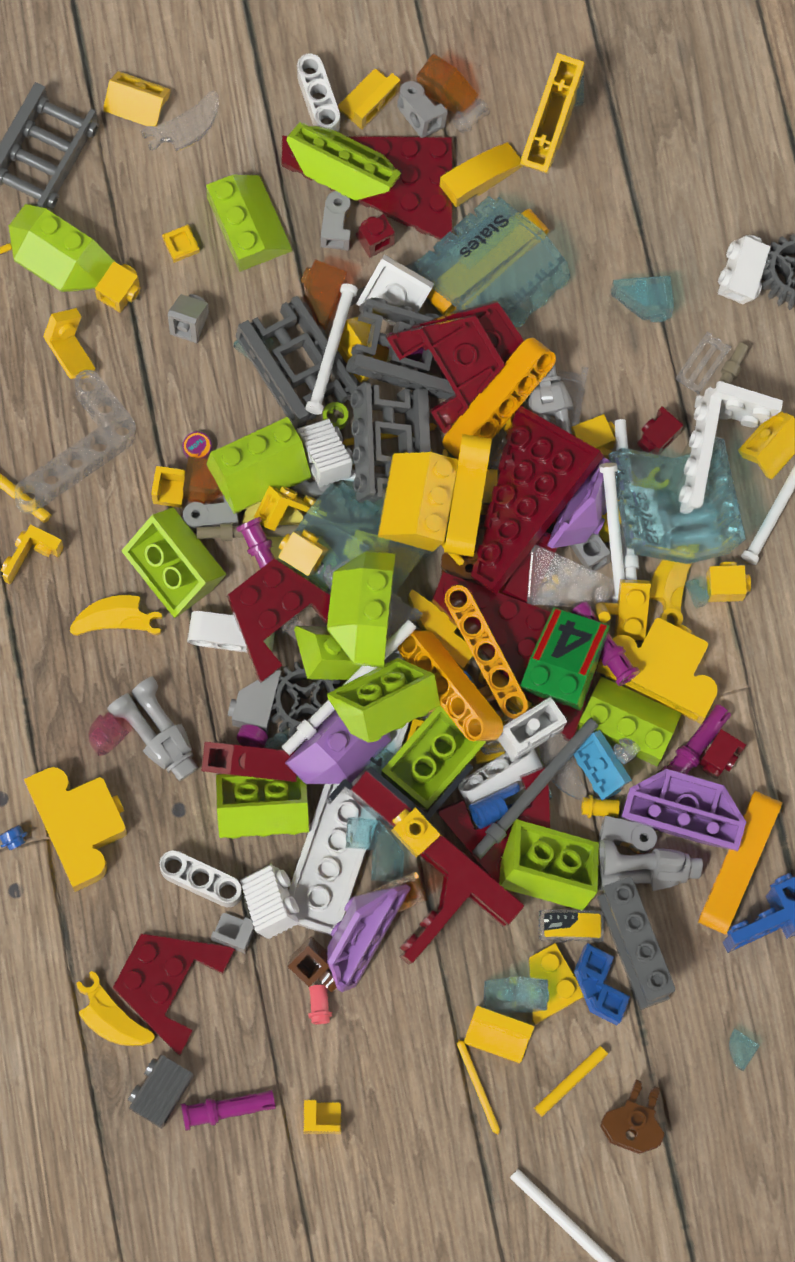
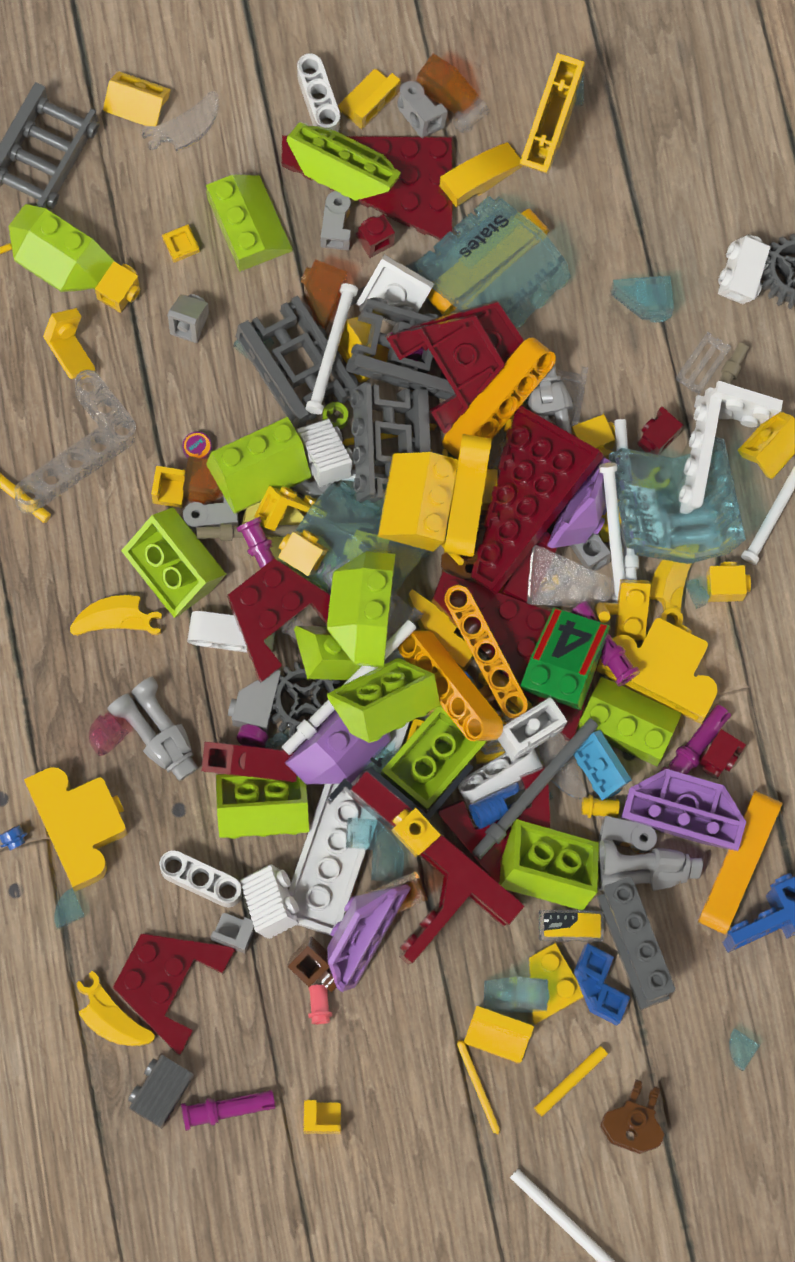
yellow bracket [1,524,64,584] -> none
clear hinge [614,738,641,765] -> none
none -> clear light blue tile [54,888,85,929]

